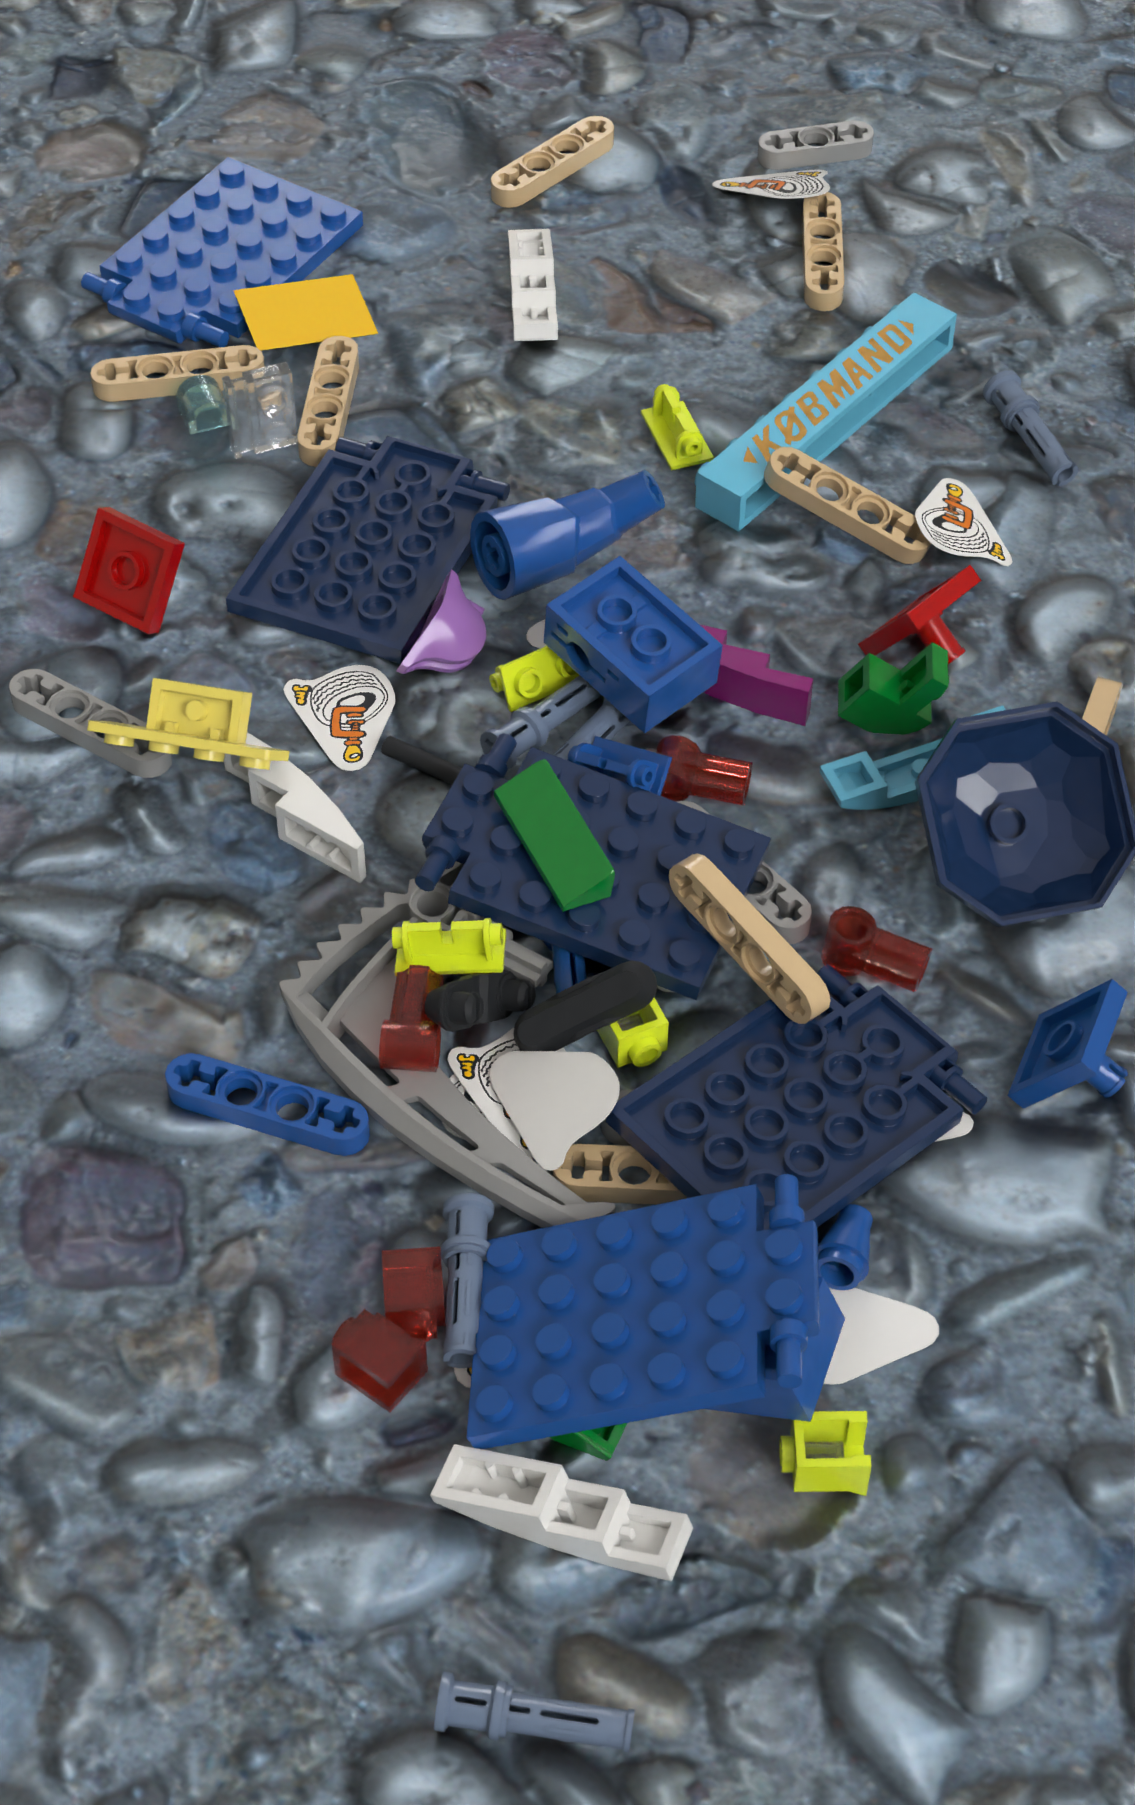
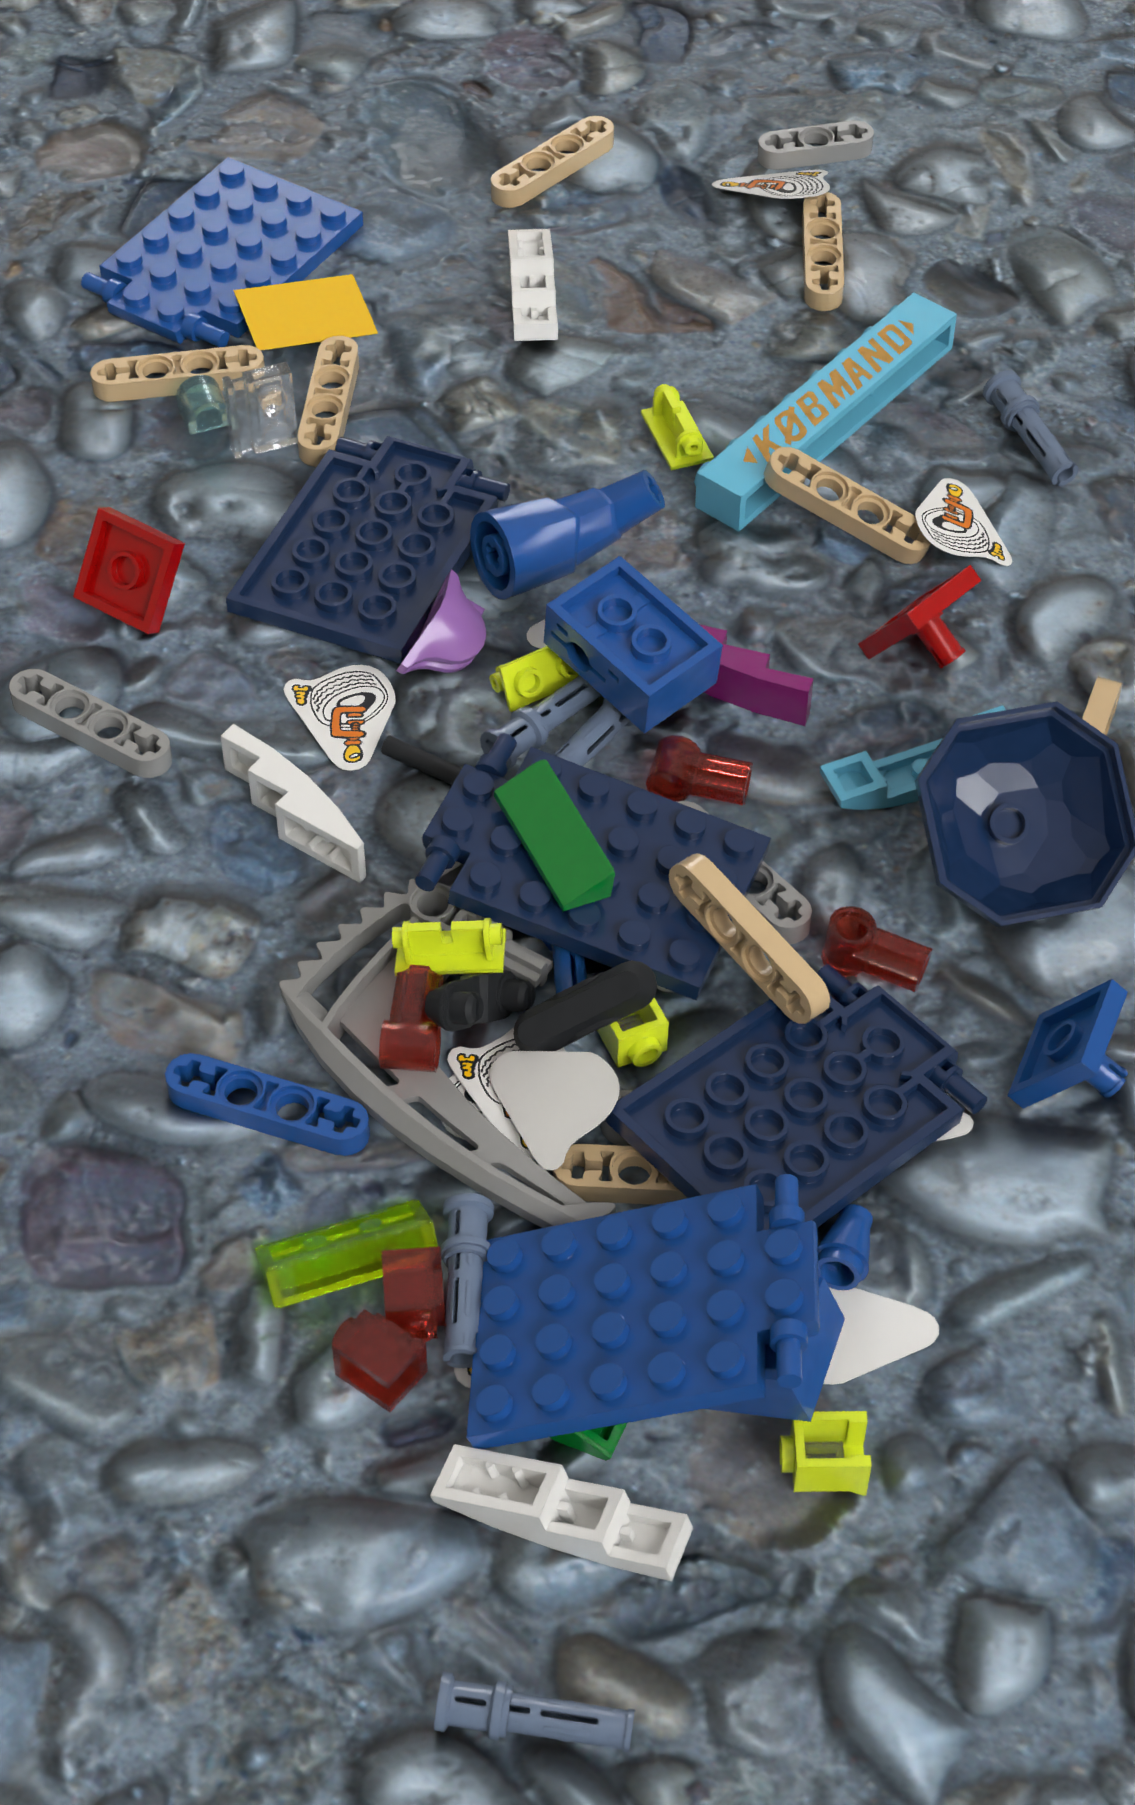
light yellow bracket [87,678,290,770] -> none
blue hinge [568,736,672,796] -> none
green brick [838,642,949,735] -> none
none -> clear neon green slope [254,1199,440,1308]

